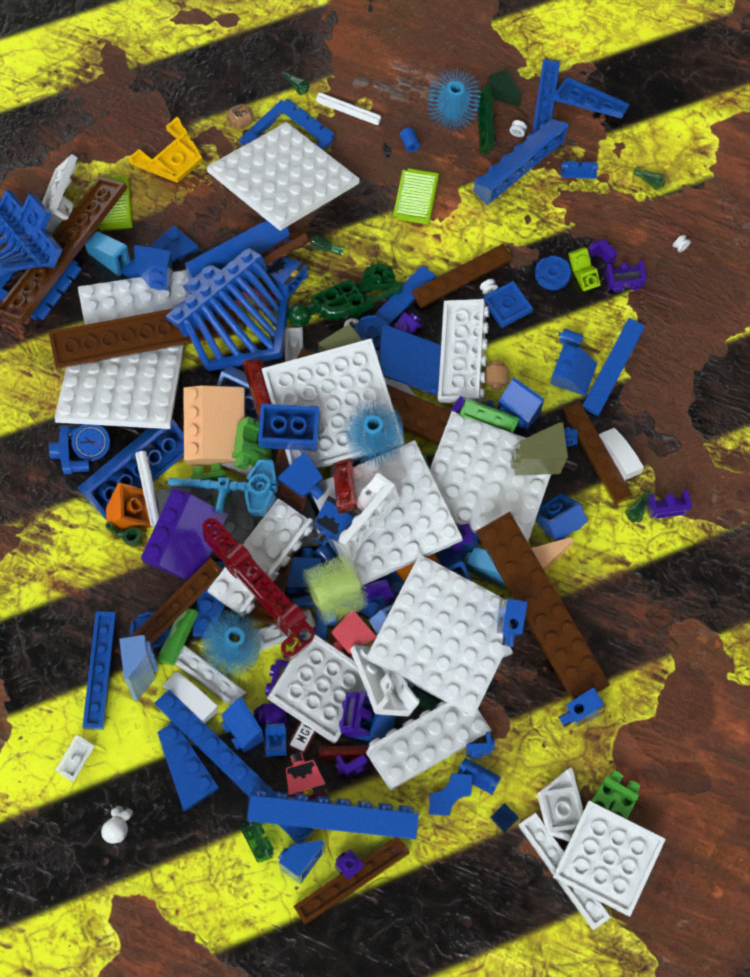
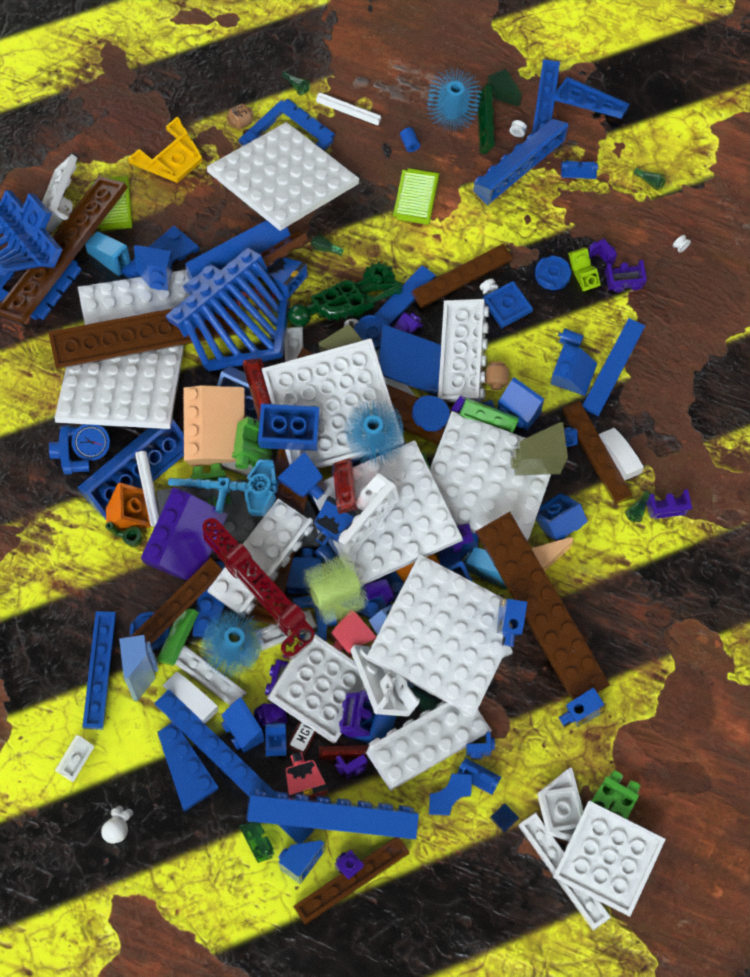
none -> blue tile [412,395,450,431]

